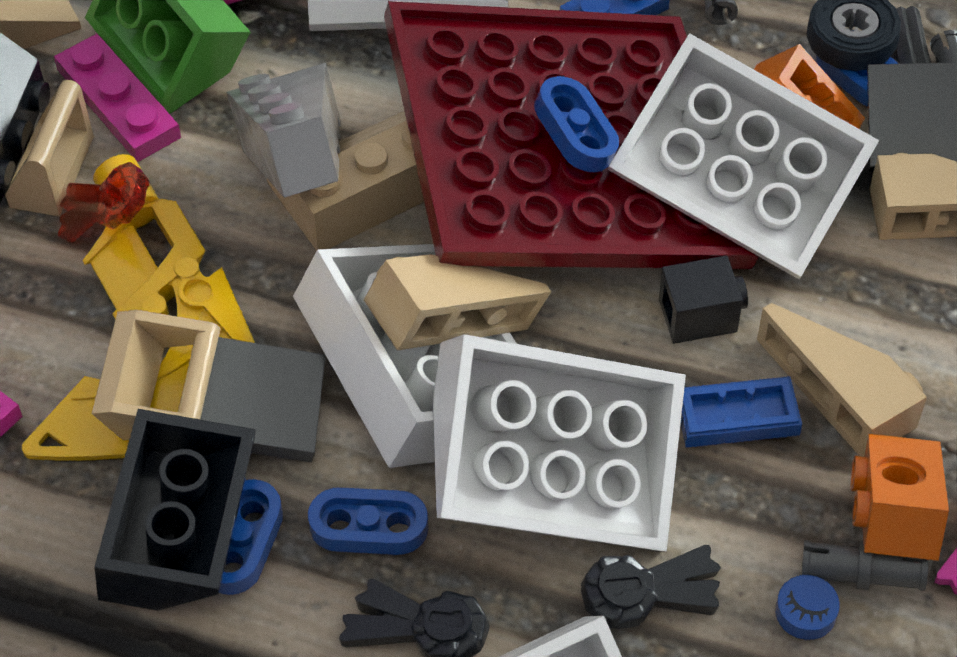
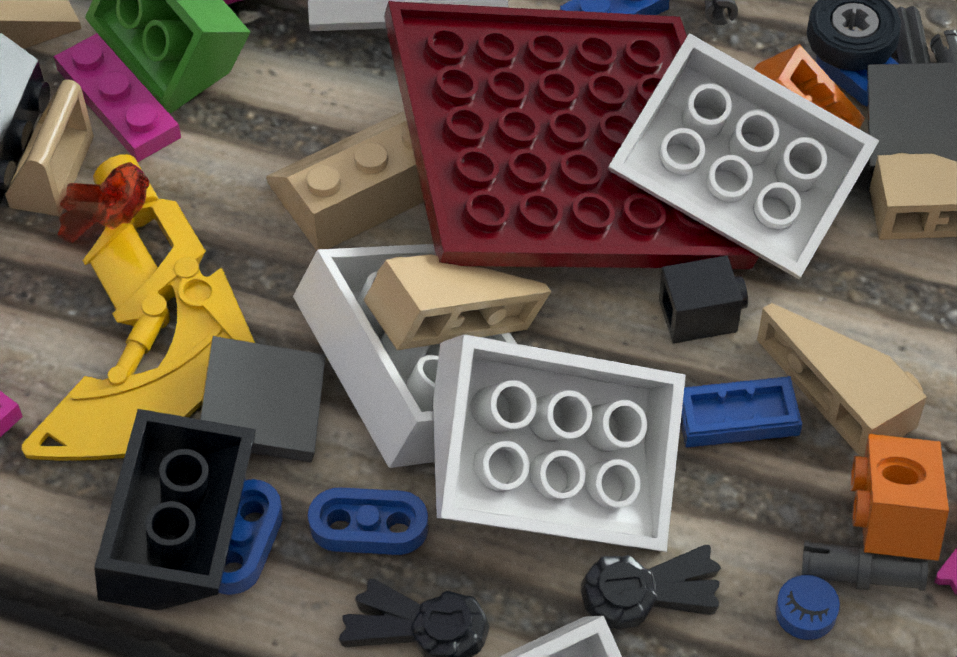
tan tile [91,310,221,440] -> none
light grey wedge [226,63,341,198] -> none
blue plate [534,76,619,172] -> none

